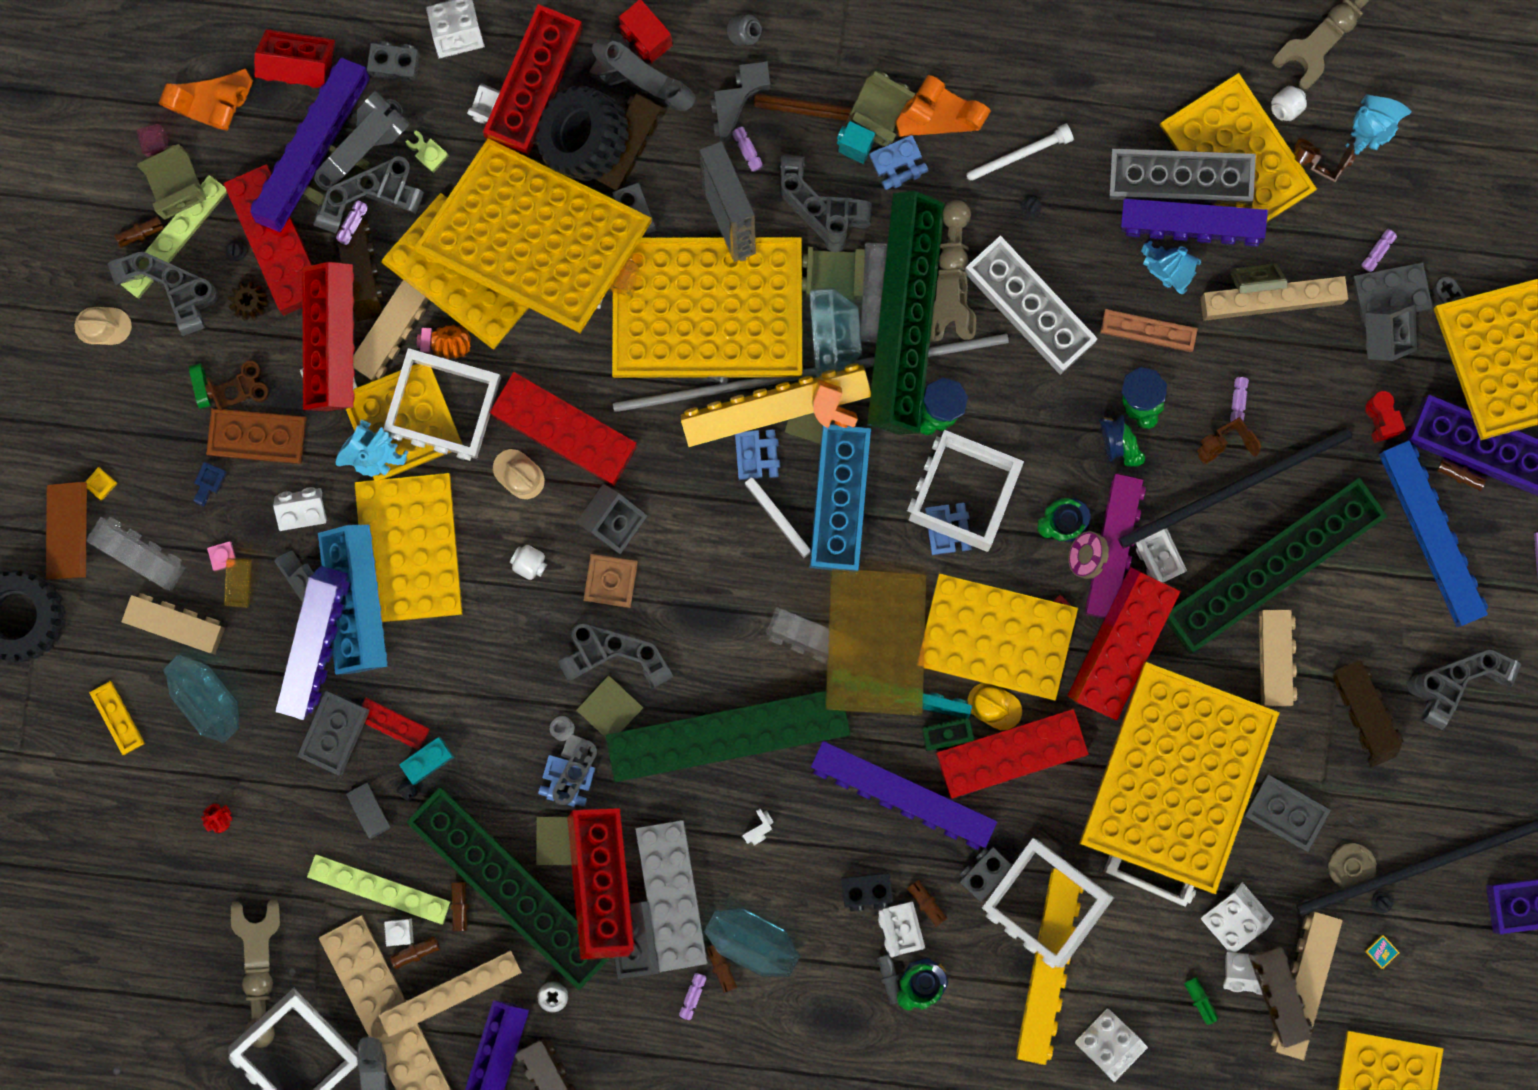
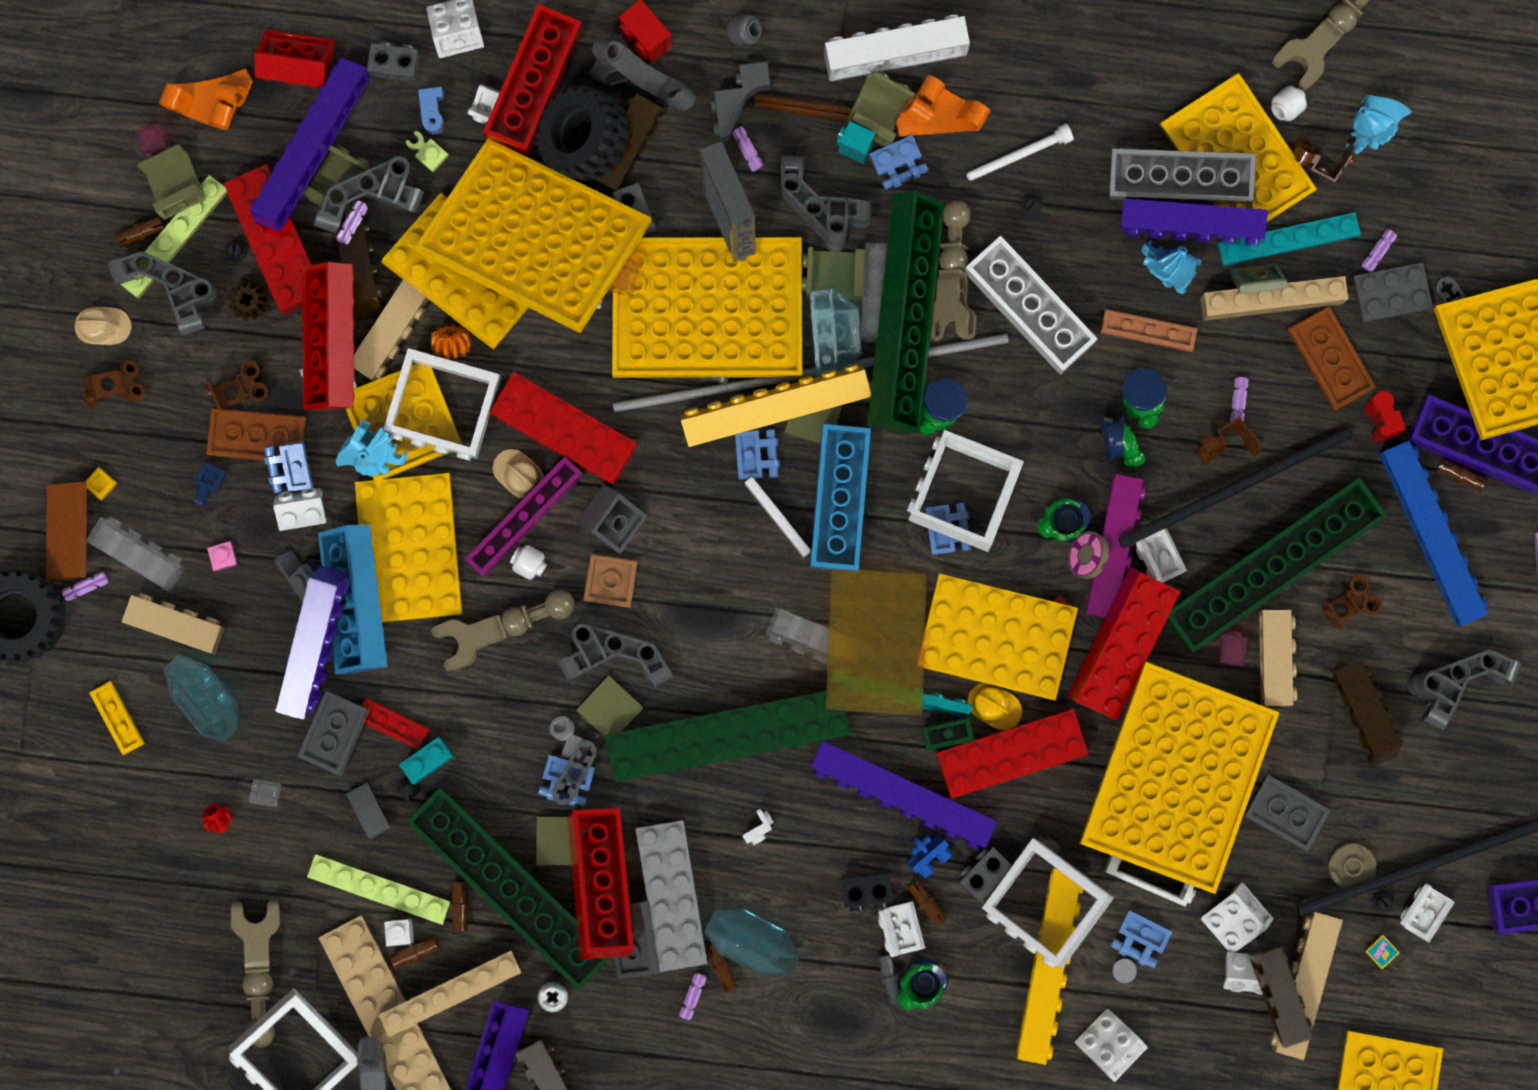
green beam [189,363,212,409] -> none
clear yellow plate [224,558,252,608] -> none
dark grey connector [314,91,410,190] -> none
bright pink plate [417,328,433,355] -> none
orange brick [812,380,858,428] -> none
green axle [1184,977,1219,1025] -> none
dark grey slope [1364,304,1417,361] -> none
none -> lavender axle [62,572,108,601]
none -> reddish brown piece [83,360,145,410]
none -> clear panel [249,779,282,807]
none -> plate [264,441,313,493]
none -> medium blue leg [418,87,445,135]
none -> dark tan piece [431,589,575,671]
none -> magenta brick [465,457,583,578]
none -> white brick [824,15,970,81]
none -> blue hips [906,834,952,878]
none -> medium blue plate [1110,910,1172,968]
none -> light grey tile [1112,958,1137,983]
none -> teal plate [1217,212,1361,267]
none -> clear pink brick [1217,631,1248,667]
none -> dark orange tile [1287,306,1376,411]
none -> reddish brown piece [1322,575,1382,630]
none -> white bracket [1401,883,1454,943]

